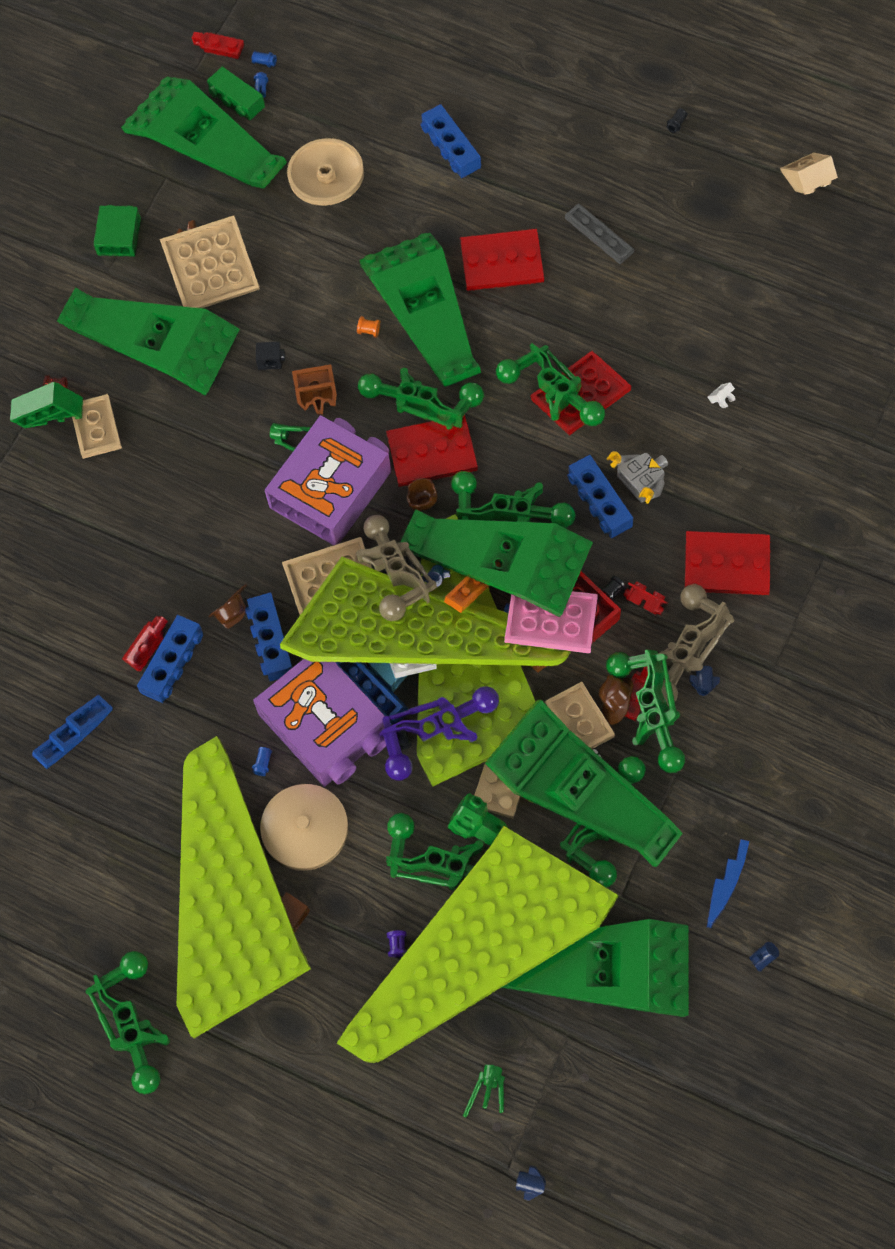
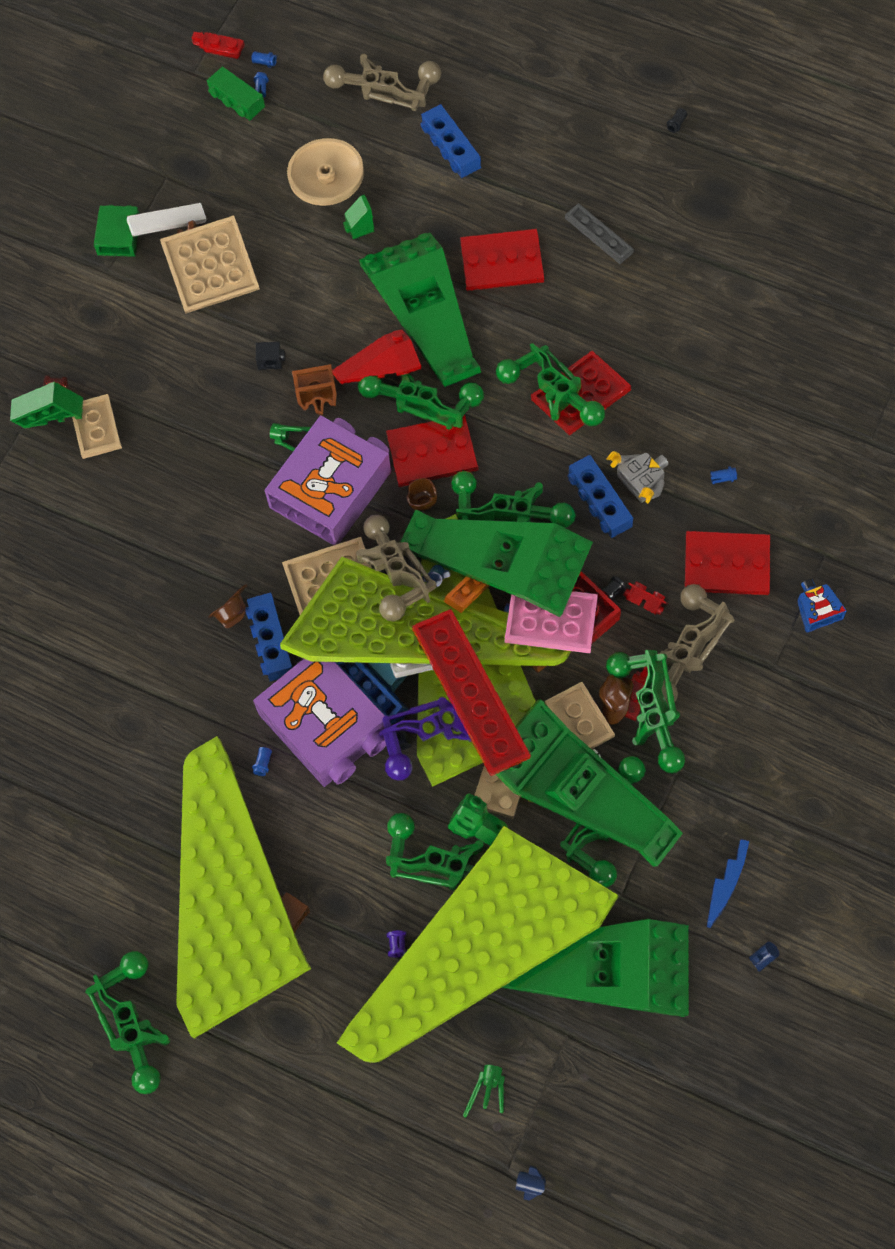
blue slope [32,694,113,769] -> none
green wing [57,287,240,395] -> none
green wing [121,77,287,189] -> none
red hinge [122,616,168,672] -> none
blue brick [137,615,203,703] -> none
tan dish [260,784,348,871] -> none
orange bush [357,316,380,338] -> none
dark blue piece [689,666,720,696] -> none
white tile [708,382,736,408] -> none
tan slope [780,153,838,195] -> none
none -> white tile [127,203,207,236]
none -> dark tan piece [323,54,442,111]
none -> red wedge [332,329,421,384]
none -> green slope [343,195,374,239]
none -> red plate [412,609,531,776]
none -> blue pin [710,466,737,484]
none -> torso [798,579,846,633]

